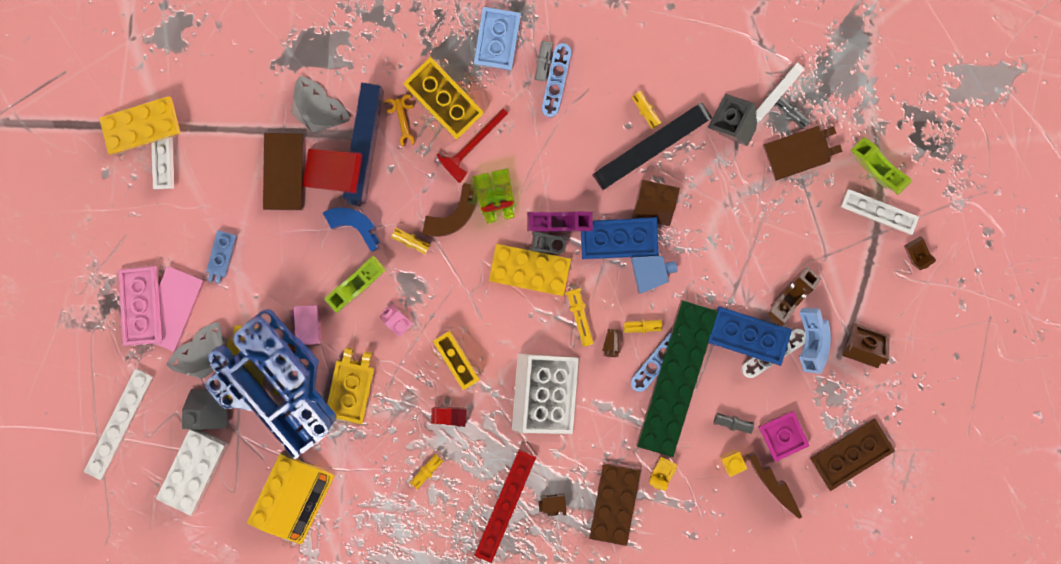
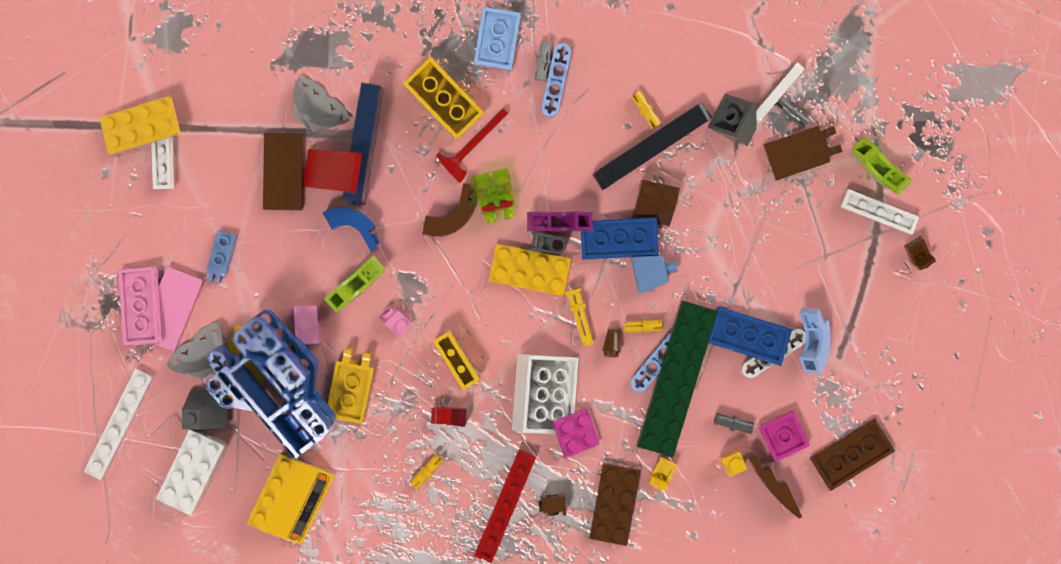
light orange bar [385,95,415,147] -> none
yellow pin [391,227,430,255] -> none
reddish brown arch [767,266,822,327] -> none
reddish brown bracket [842,323,890,368] -> none
none -> dark pink plate [552,408,600,458]

